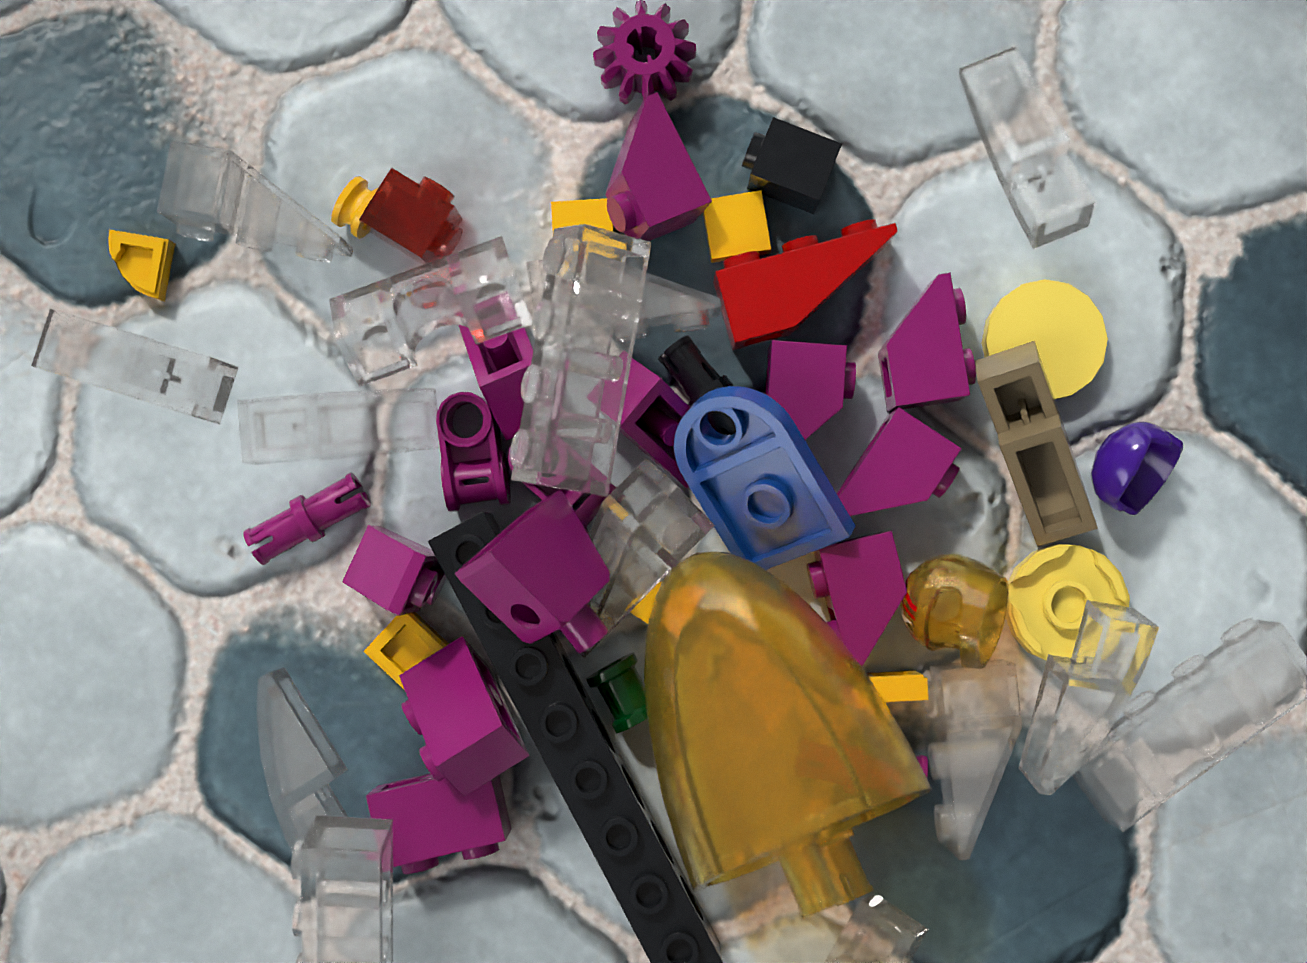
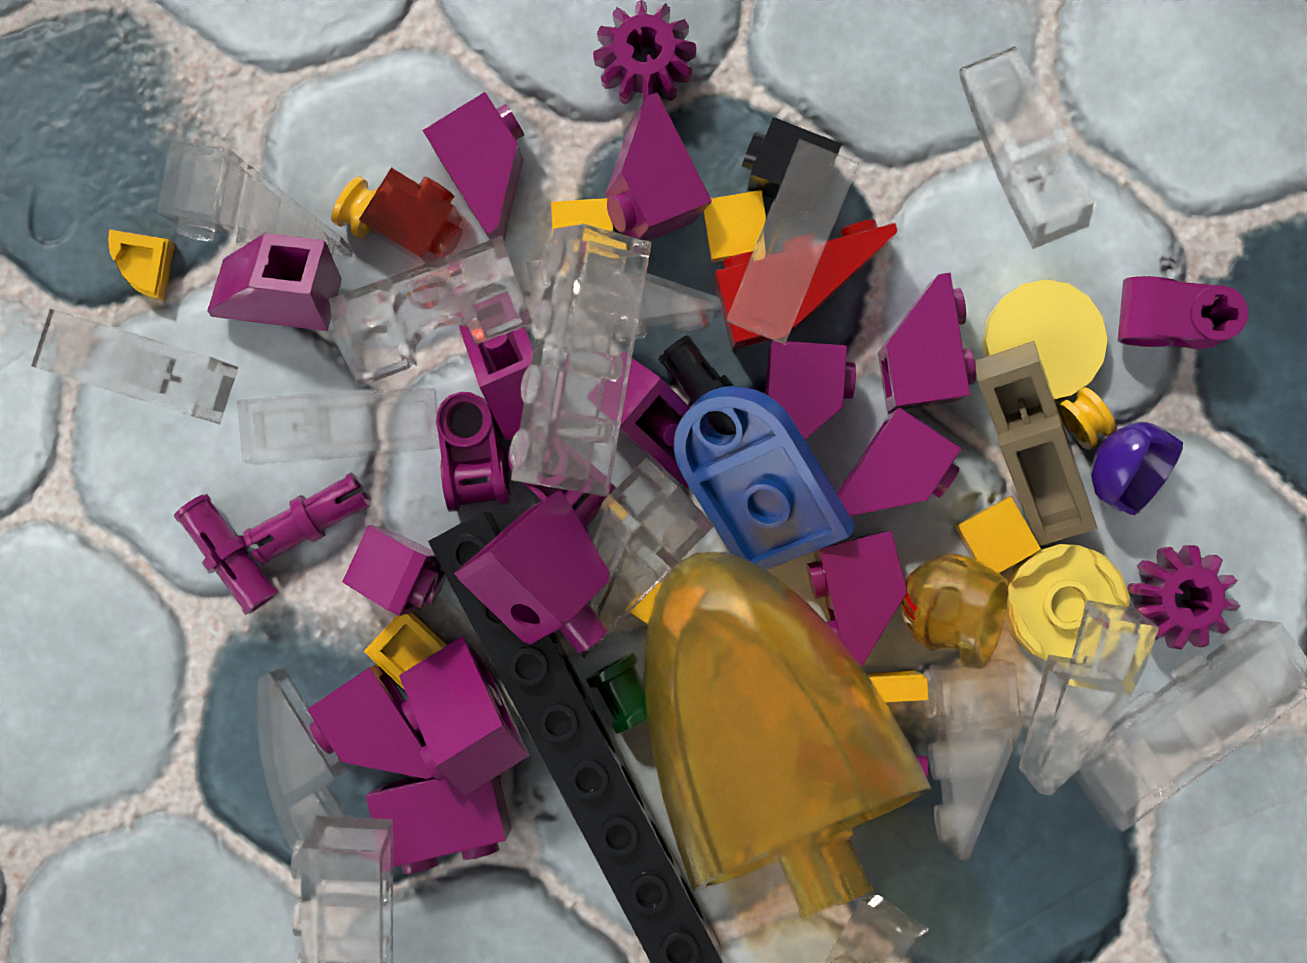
none -> magenta pin [174,494,279,615]
none -> magenta slope [207,233,342,331]
none -> magenta slope [307,664,433,779]
none -> magenta slope [422,92,525,246]
none -> clear slope [726,139,860,345]
none -> yellow tile [954,496,1041,579]
none -> yellow bush [1057,387,1117,450]
none -> magenta piece [1117,276,1249,350]
none -> magenta gear [1127,545,1241,650]

